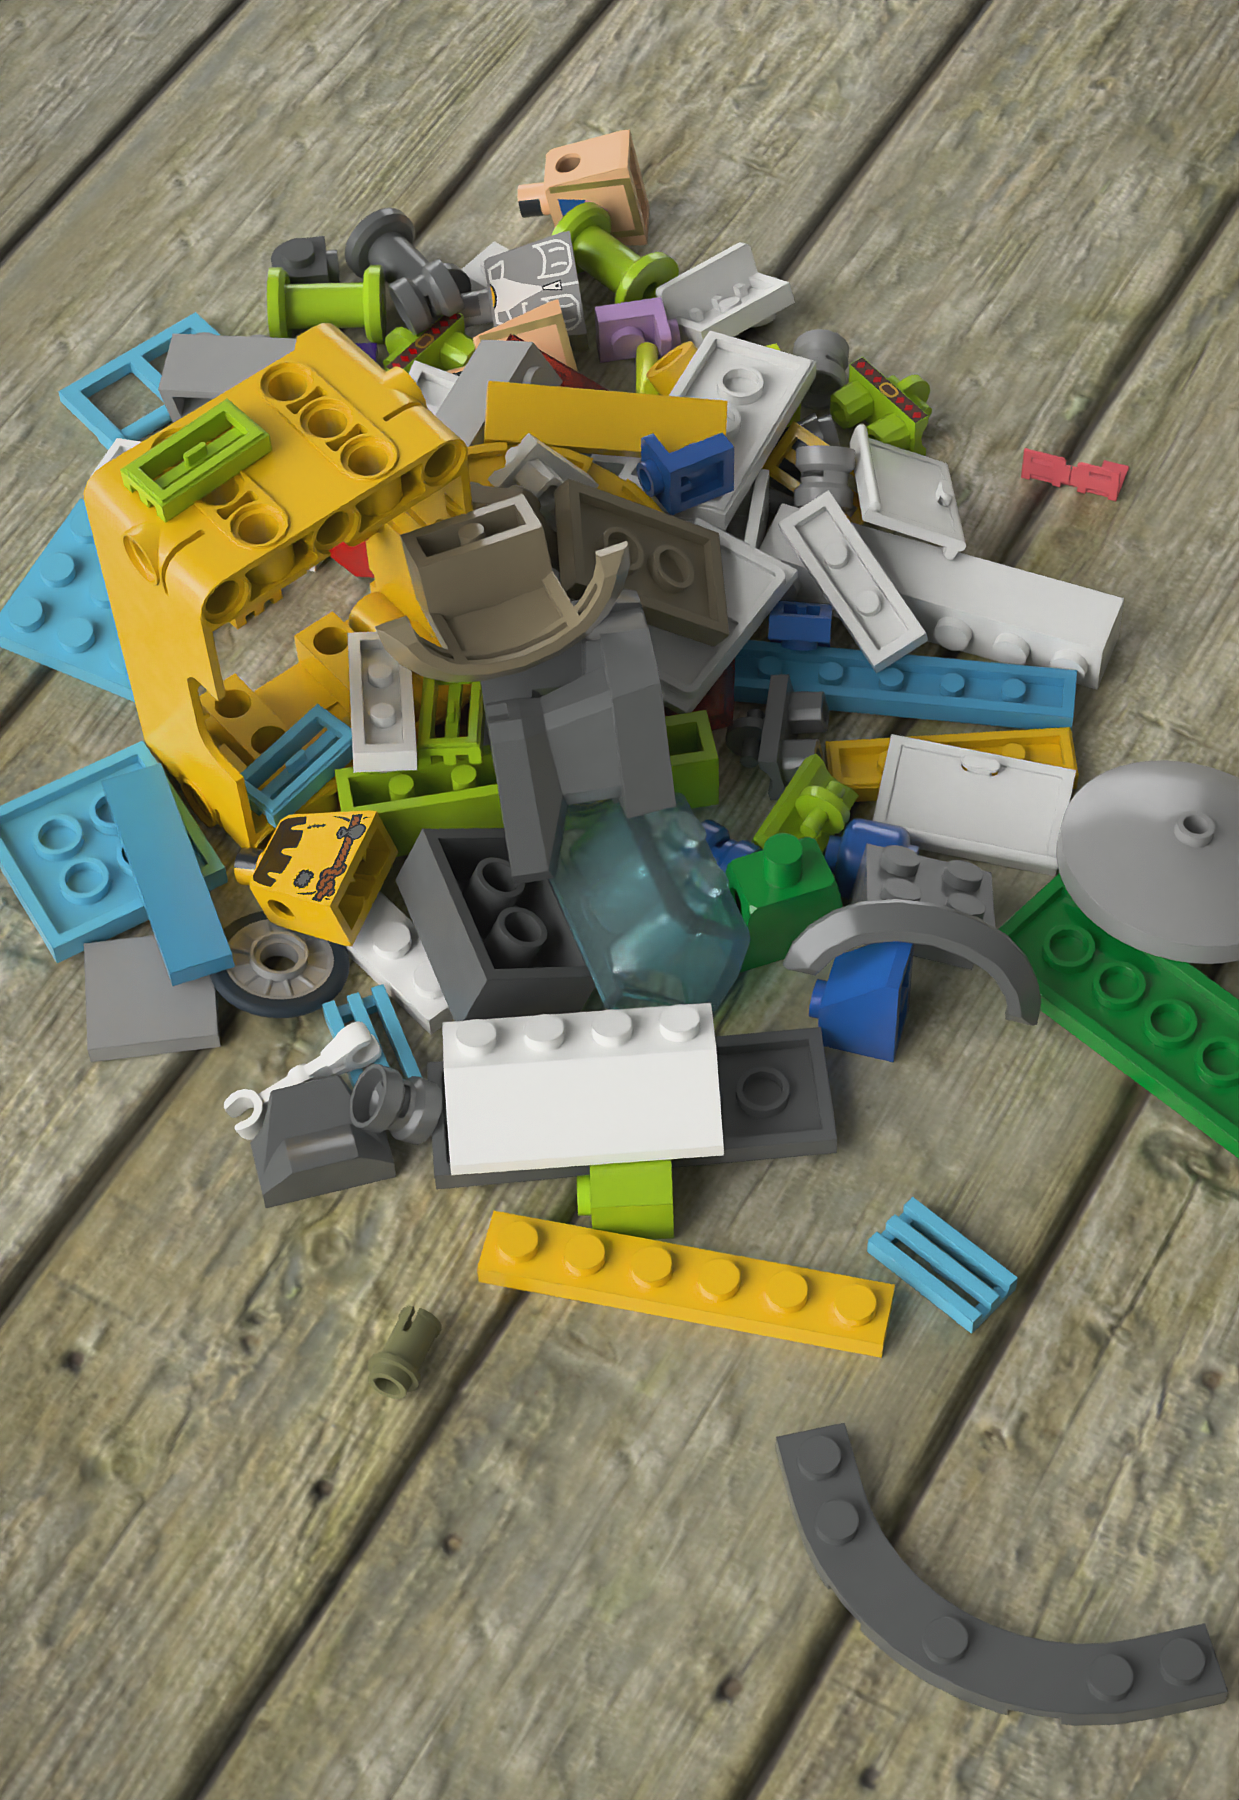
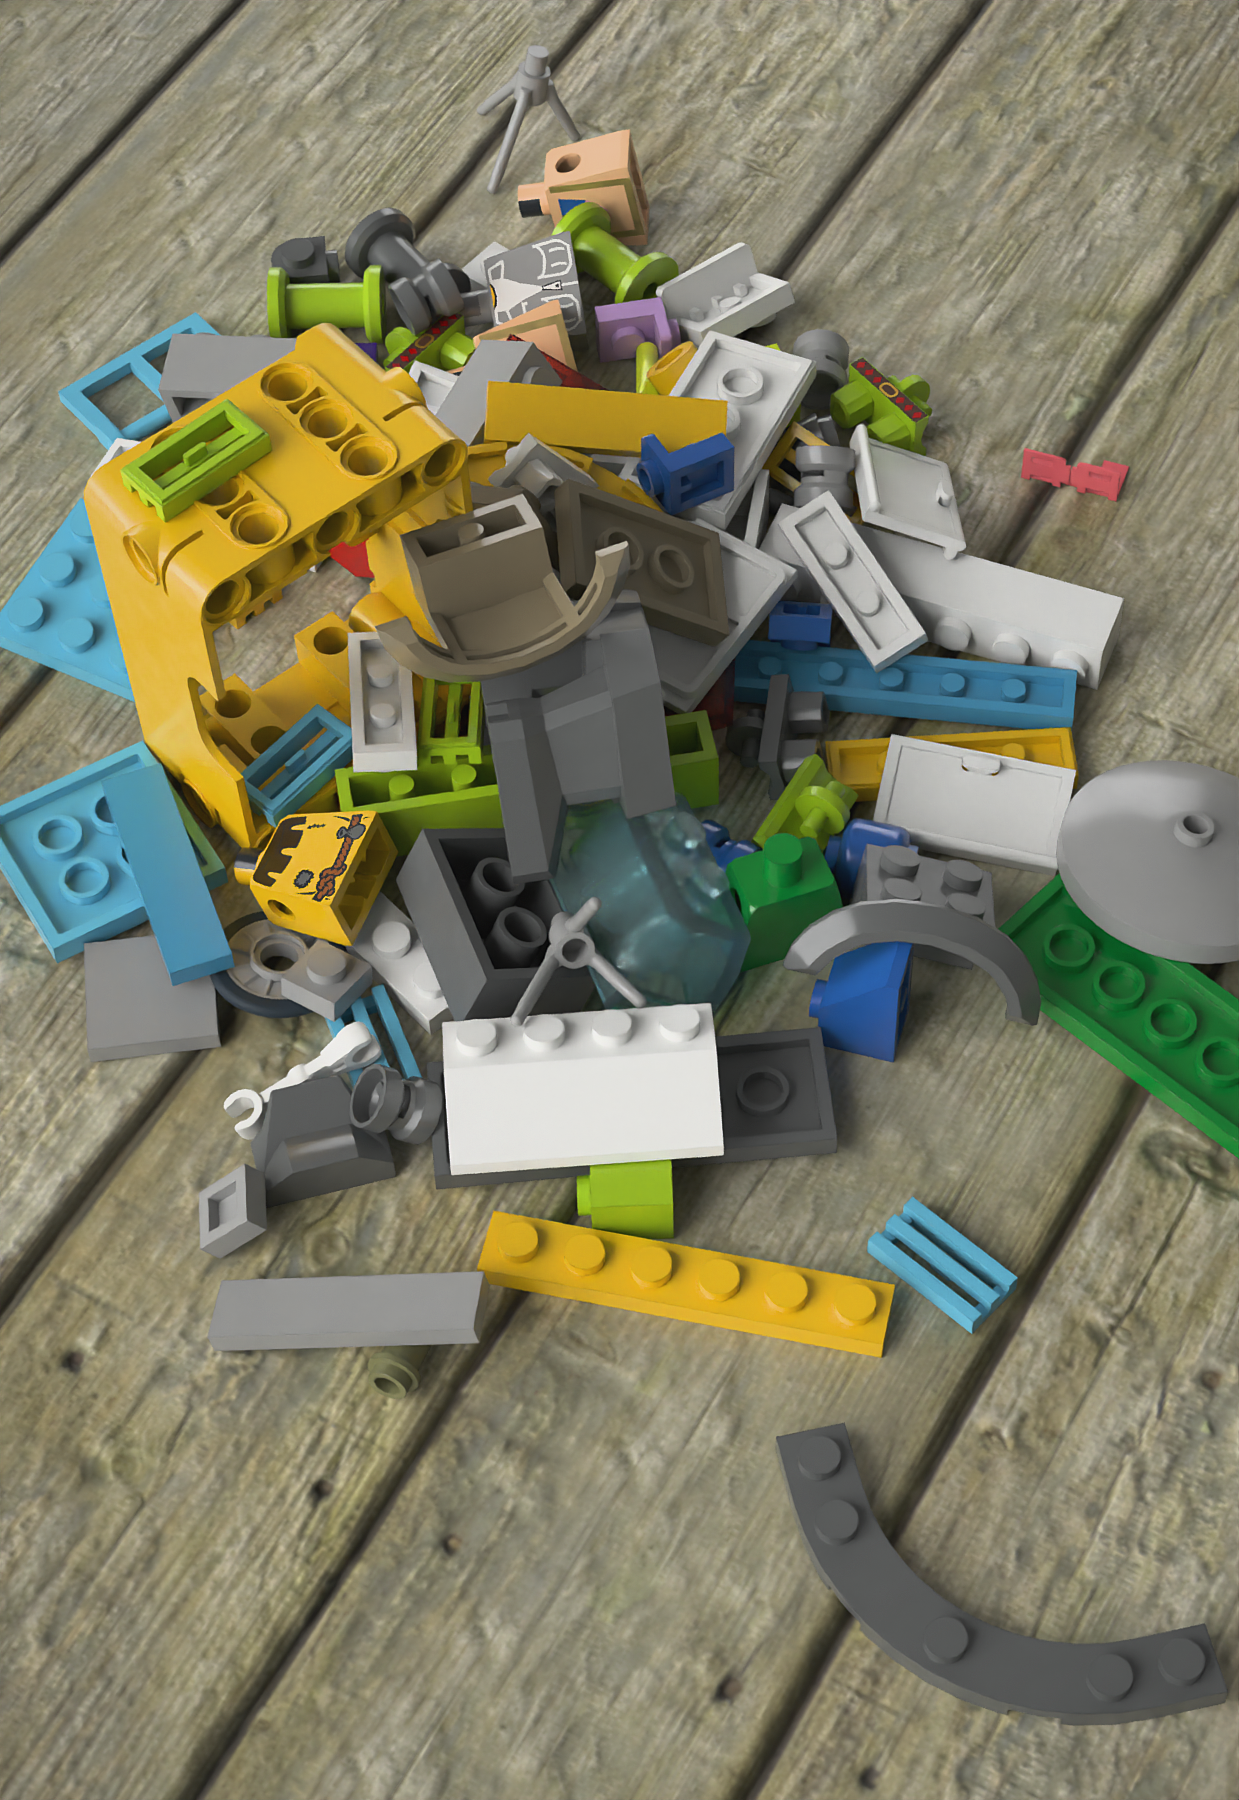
none -> light grey plate [199,1164,267,1259]
none -> light grey tile [207,1271,490,1351]
none -> light grey plate [281,939,372,1022]
none -> light grey plant [477,45,580,194]
none -> light grey plant [510,897,647,1027]

